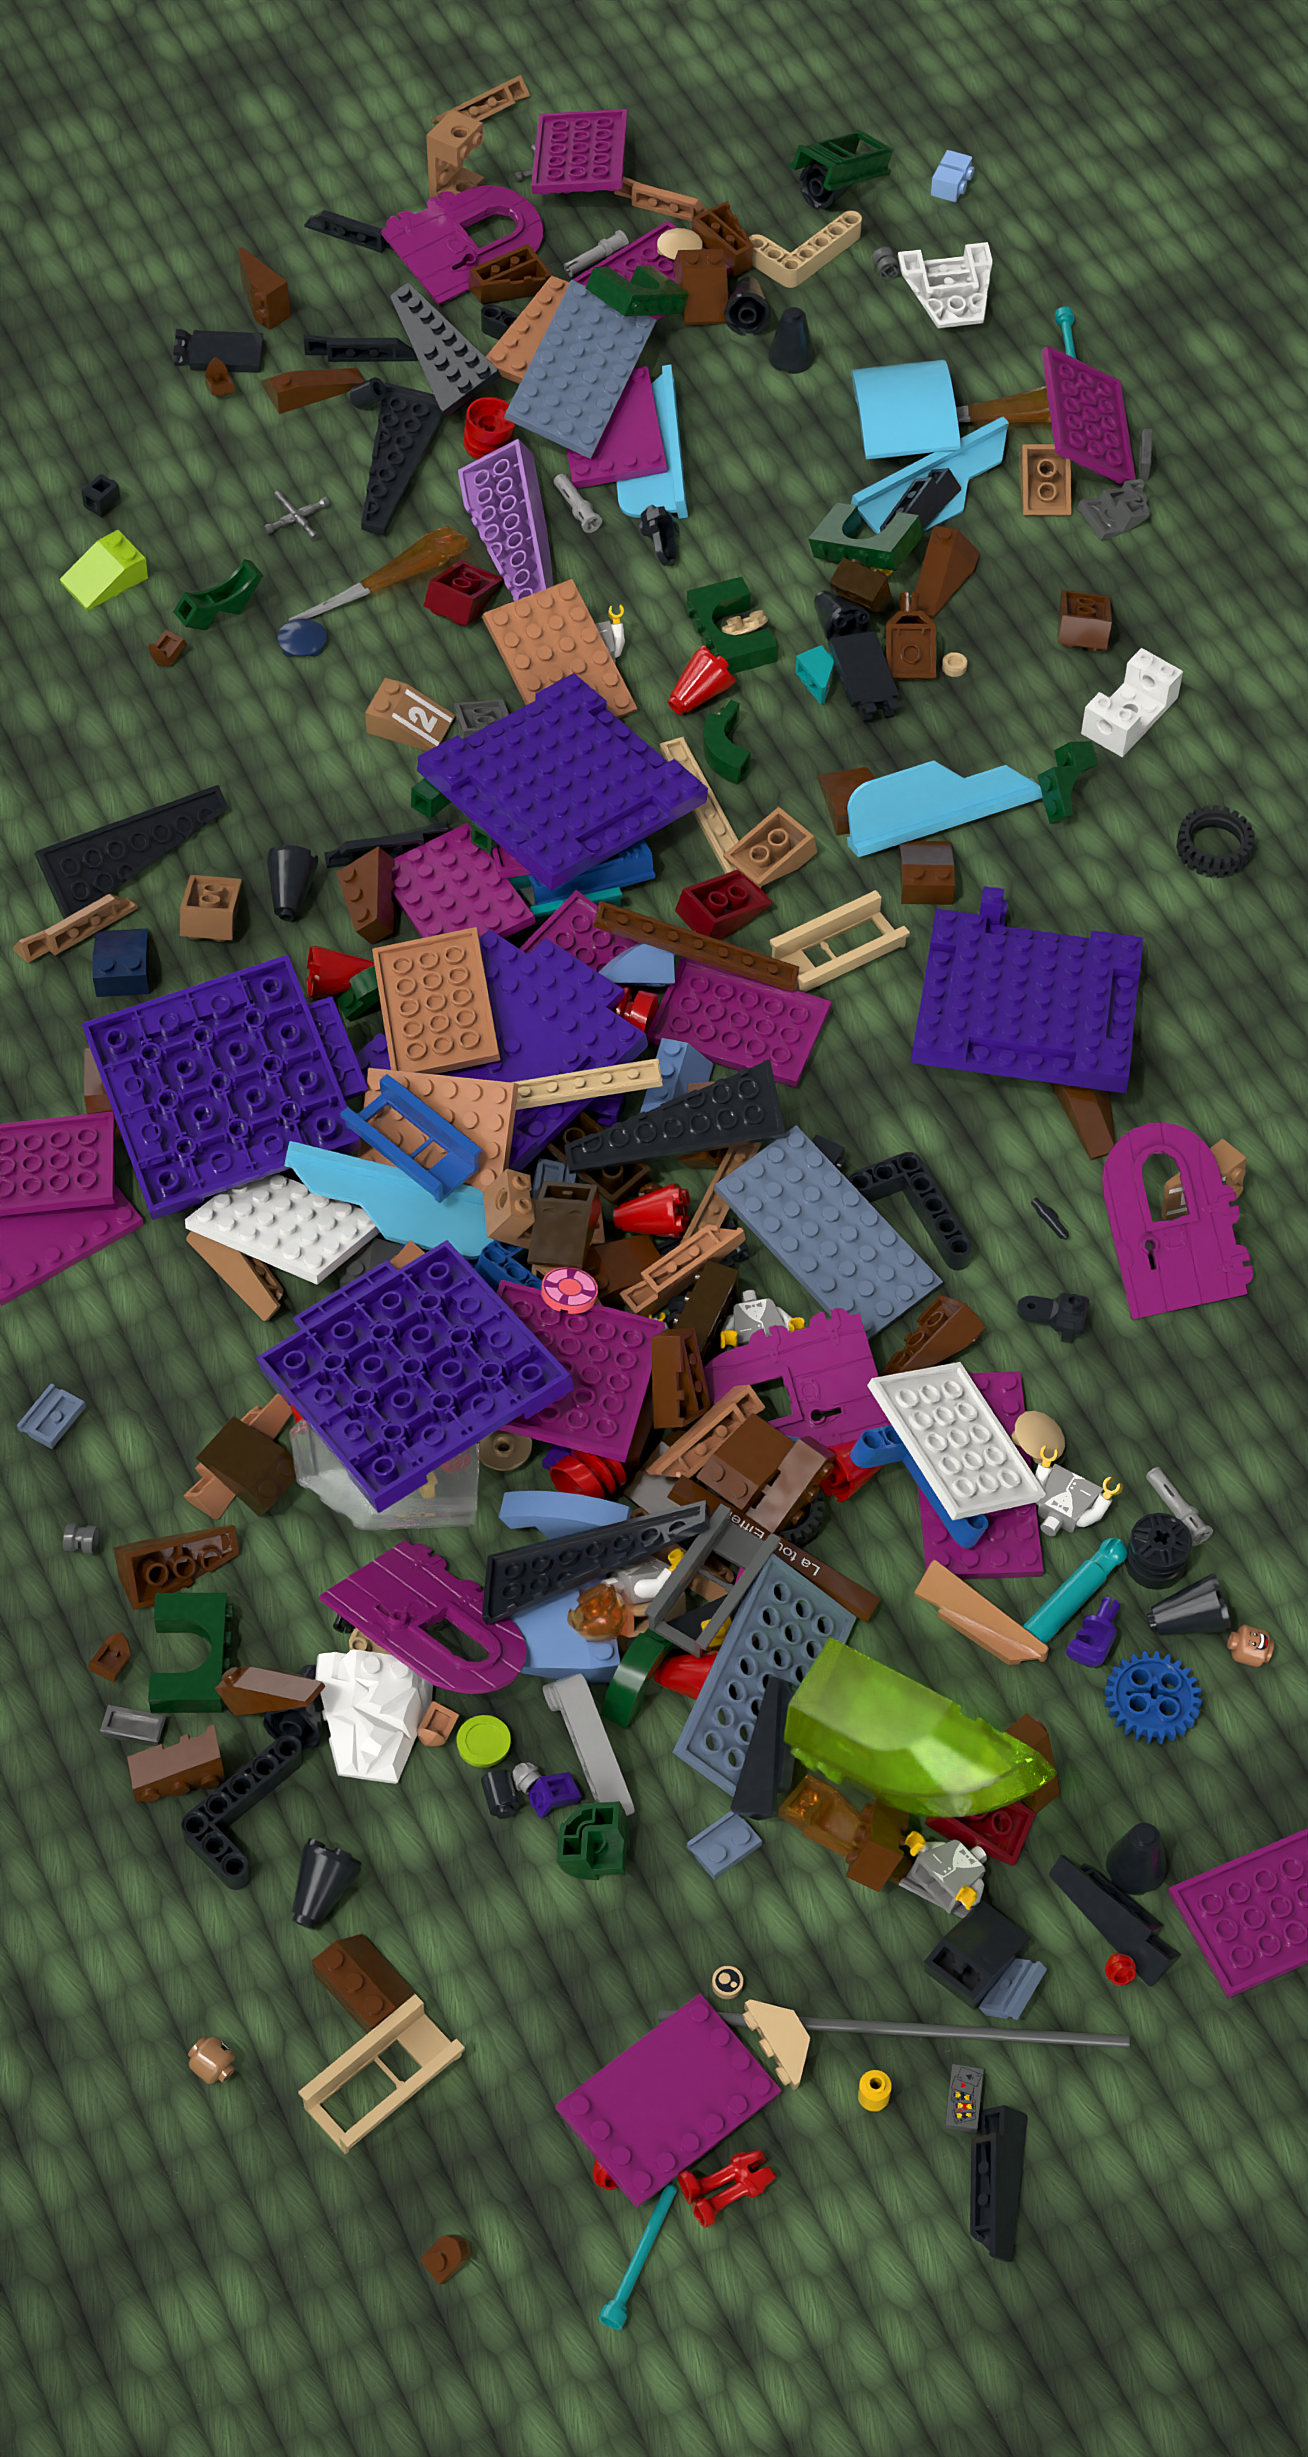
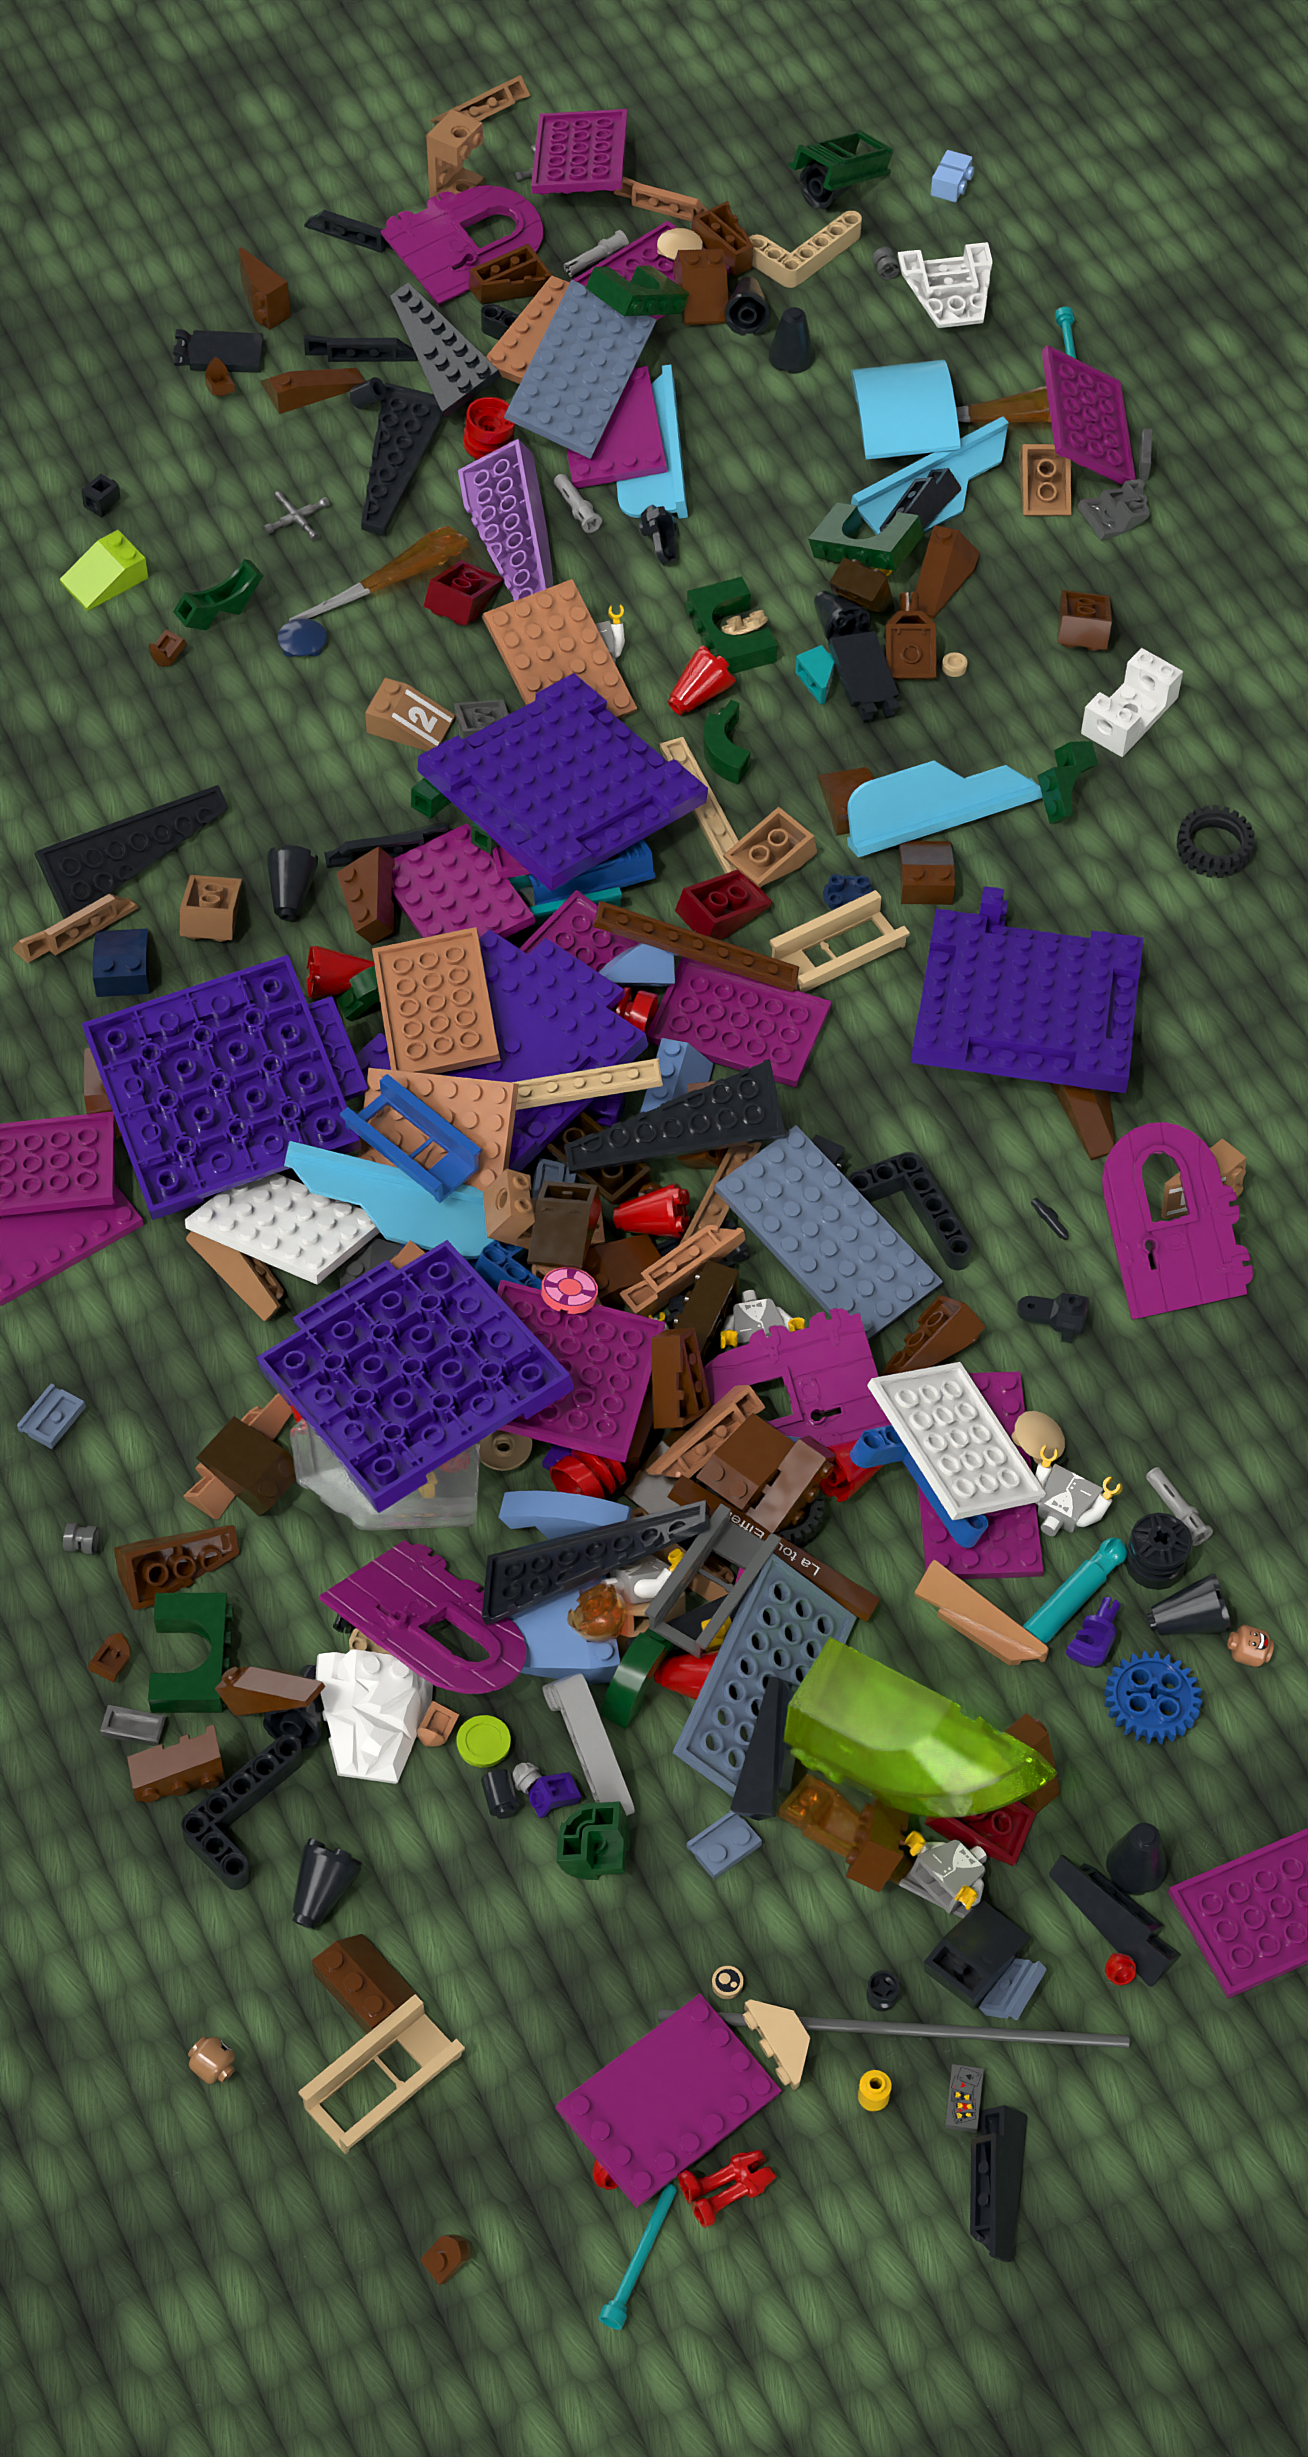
none -> dark blue dish [823,874,873,910]
none -> black wheel [866,1970,899,2012]

